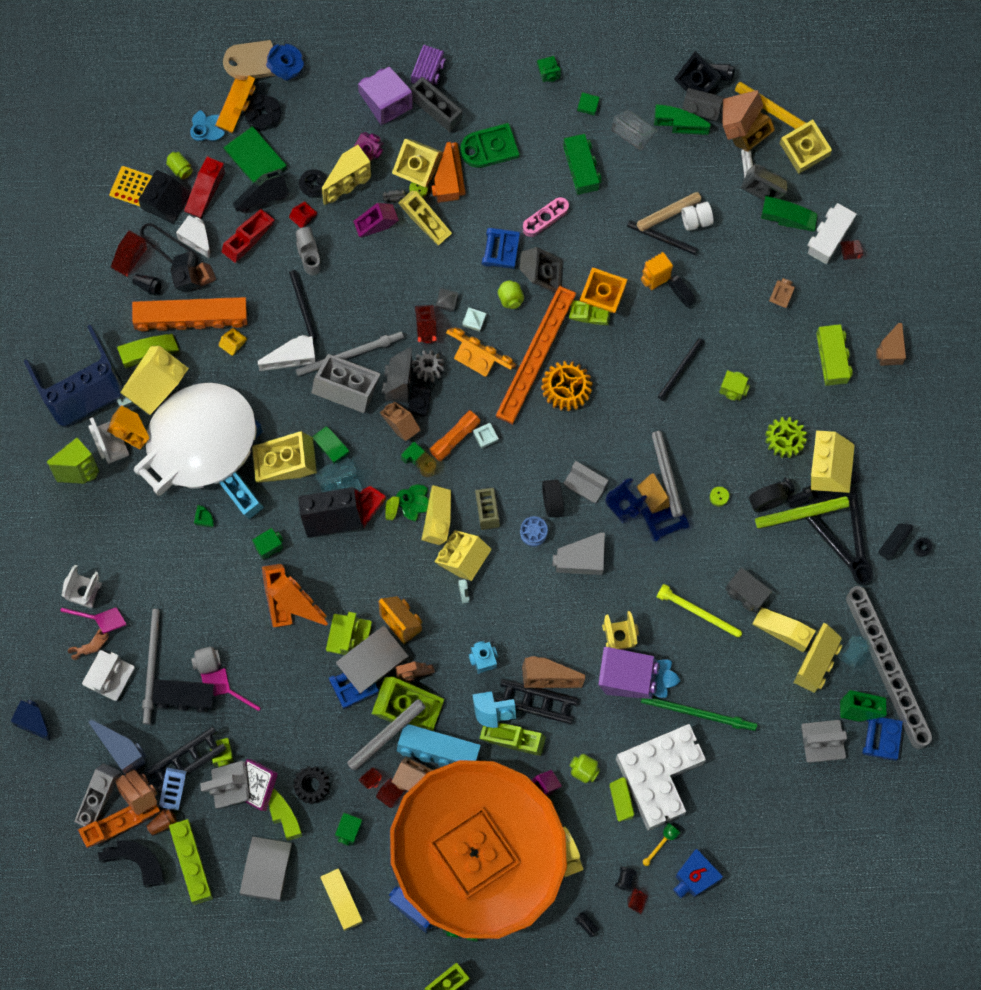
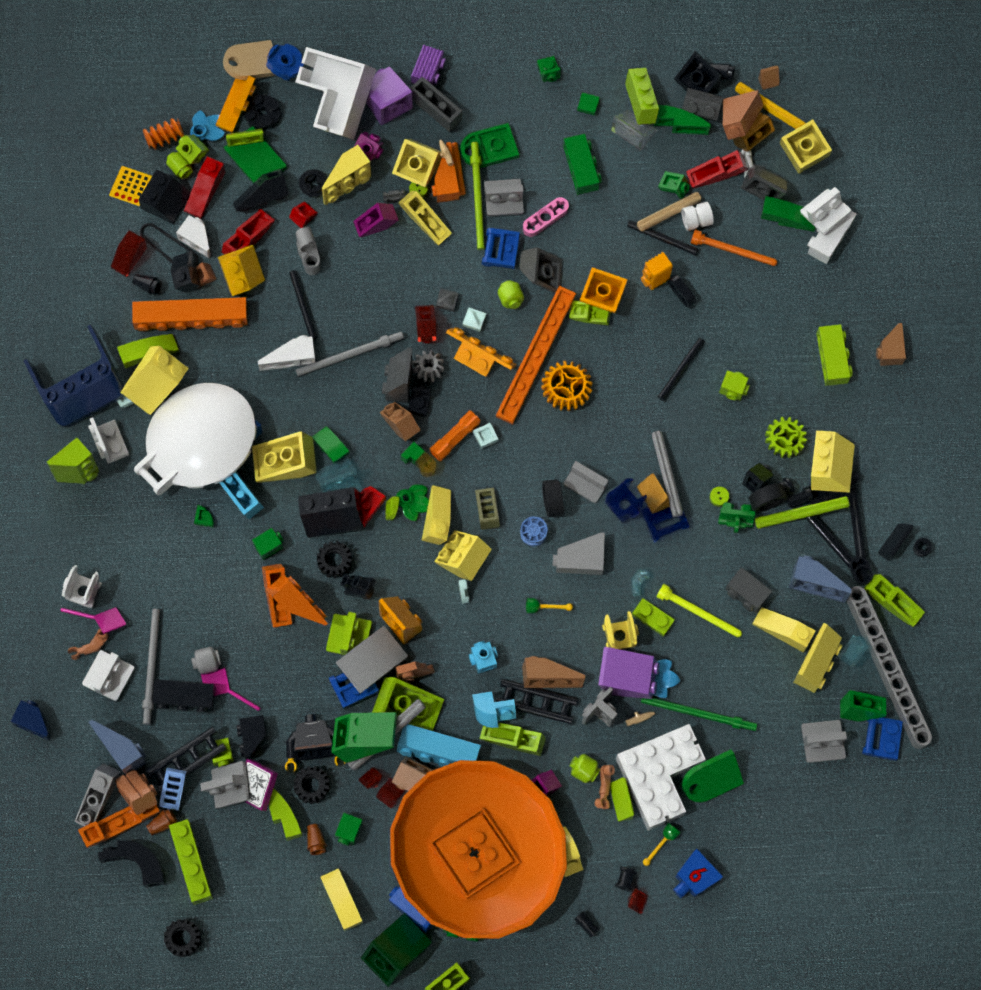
light orange slope [107,405,149,449] -> none
yellow slope [219,328,247,356] -> none
light grey slope [240,837,292,902] -> none
light grey slope [311,354,380,413] -> none
medium nougat bracket [769,278,795,308] -> none
clear red slope [840,240,863,260] -> none
none -> orange piece [143,118,184,150]
none -> black tyre [164,919,202,957]
none -> lime brick [175,135,209,164]
none -> yellow slope [217,245,265,296]
none -> lime slope [226,129,264,147]
none -> black slope [236,715,267,760]
none -> black torso [285,714,345,772]
none -> white piece [295,47,376,140]
none -> dark orange cone [307,824,327,855]
none -> black tyre [317,541,352,578]
none -> green slope [332,712,397,763]
none -> black hips [340,575,376,599]
none -> dark green slope [361,913,432,987]
none -> tan helmet [439,140,454,166]
none -> lime bar [470,142,485,250]
none -> light grey bracket [484,179,524,217]
none -> hinge [526,598,573,614]
none -> light grey bracket [582,687,617,727]
none -> nougat arm [595,765,615,809]
none -> lime brick [625,68,659,125]
none -> tan helmet [625,711,655,726]
none -> clear light blue arm [631,569,650,596]
none -> lime plate [632,598,675,637]
none -> green bracket [658,171,690,199]
none -> green tile [682,749,744,802]
none -> red slope [686,150,748,188]
none -> orange piece [691,229,778,266]
none -> green hips [718,502,755,533]
none -> black slope [742,462,774,493]
none -> medium nougat slope [758,66,779,89]
none -> sand blue slope [789,556,852,603]
none -> white bracket [800,187,851,234]
none -> lime slope [864,574,925,627]

